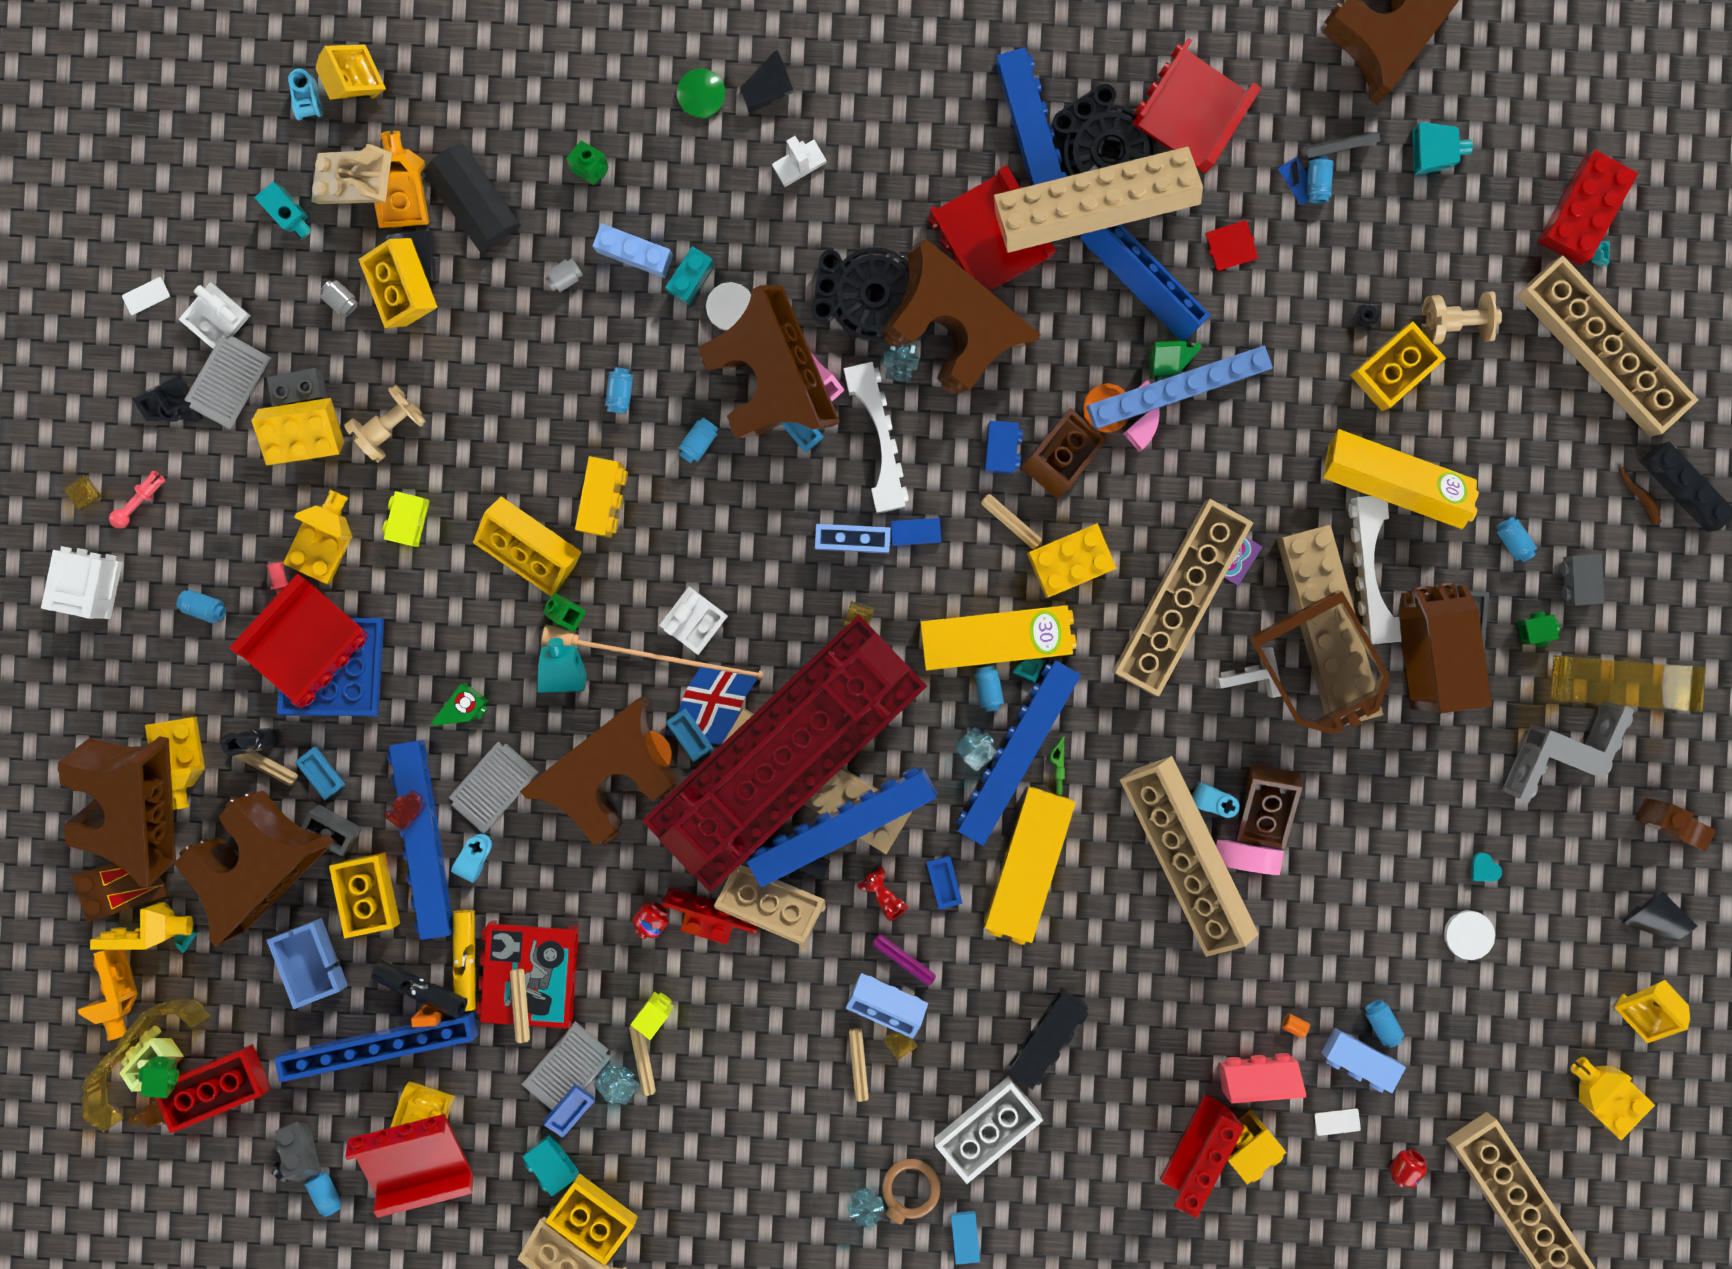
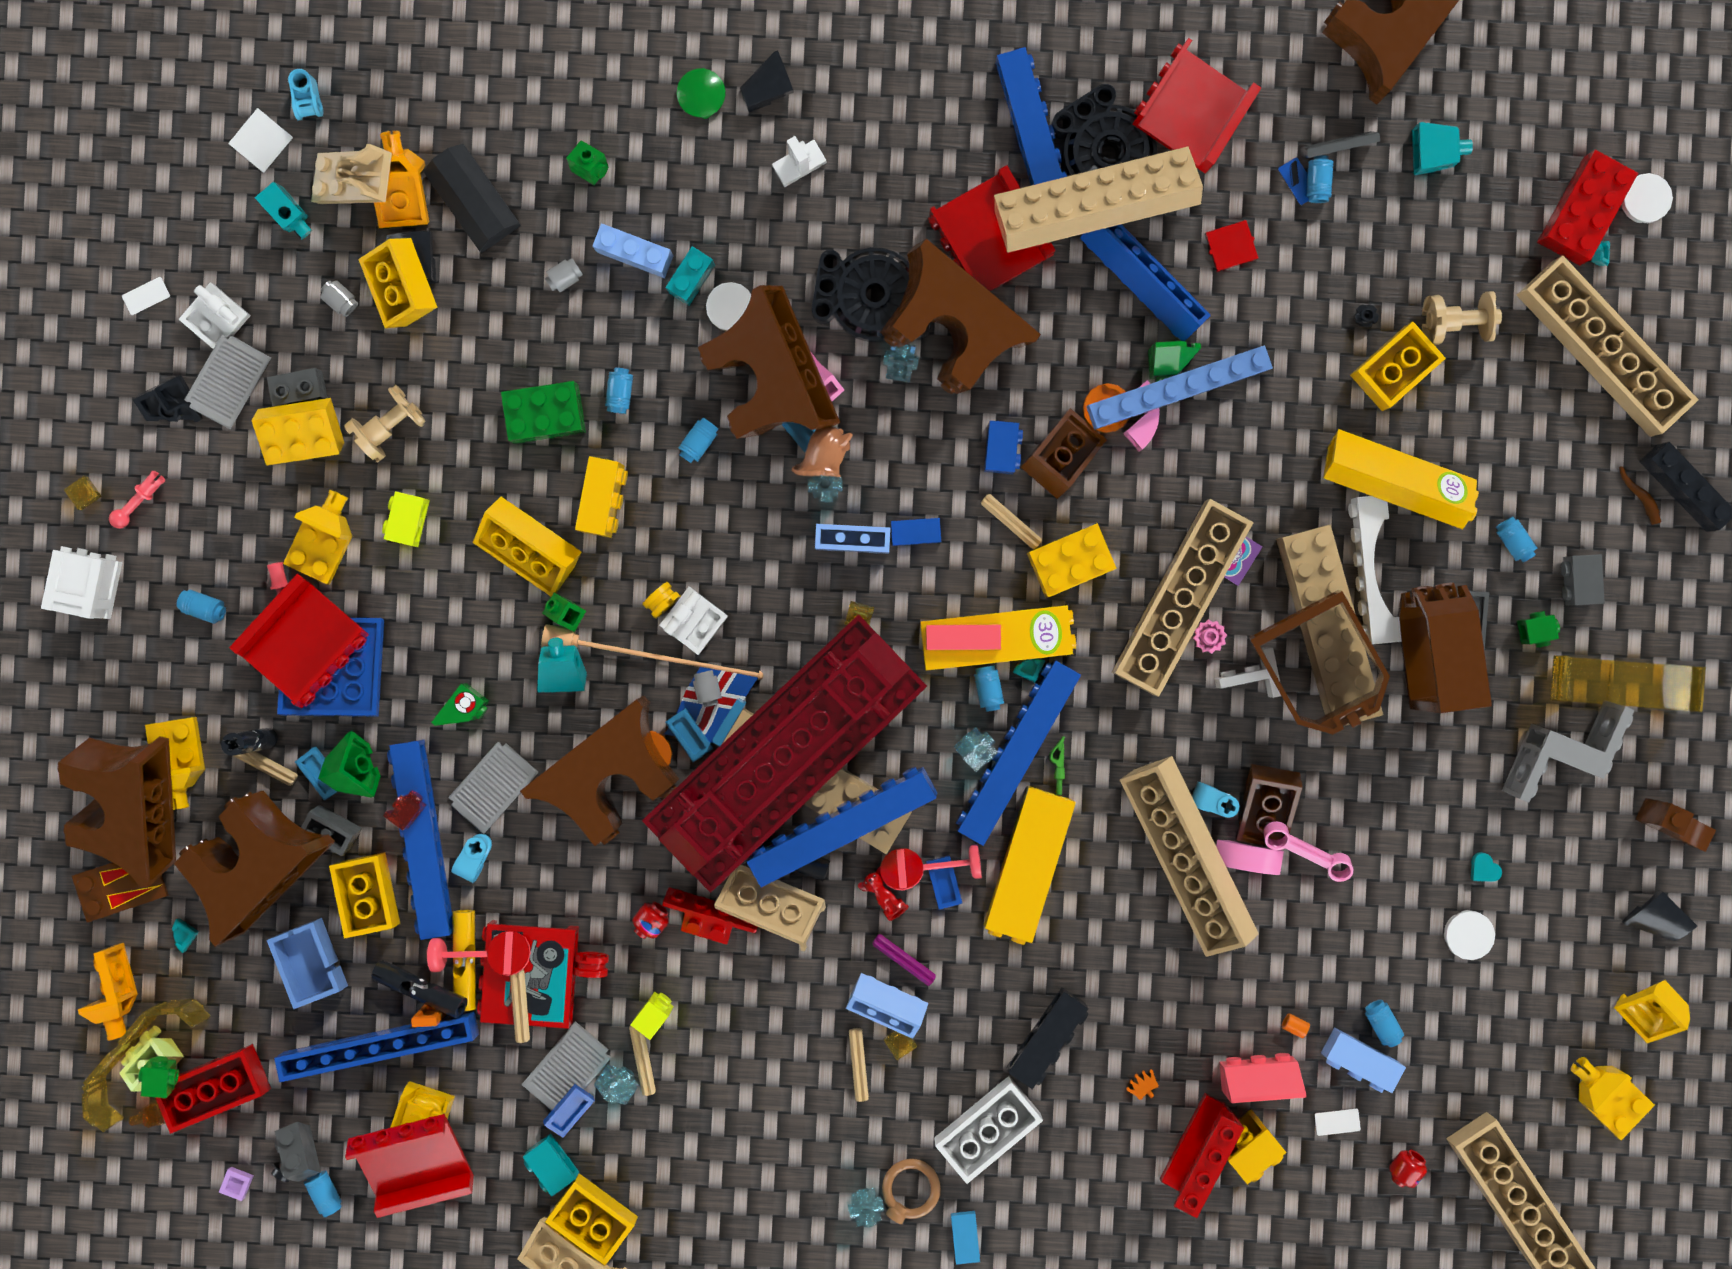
yellow plate [90,902,193,950] -> none
yellow brick [315,45,386,100] -> none
white arch [844,362,909,514] -> none
none -> lavender plate [219,1167,254,1201]
none -> white sticker [228,108,293,173]
none -> green slope [318,731,381,798]
none -> piece [427,931,531,976]
none -> green brick [501,381,586,444]
none -> red wheel [573,952,609,978]
none -> yellow wheel [642,582,681,619]
none -> light grey brick [693,670,722,707]
none -> dark azure tile [712,698,746,746]
none -> nougat hair [792,427,853,477]
none -> clear light blue brick [808,475,843,502]
none -> piece [880,844,982,890]
none -> coral tile [926,625,1001,650]
none -> orange piece [1126,1069,1159,1100]
none -> bright pink piece [1193,619,1227,654]
none -> bright pink piece [1263,822,1353,882]
none -> white tile [1621,173,1673,223]

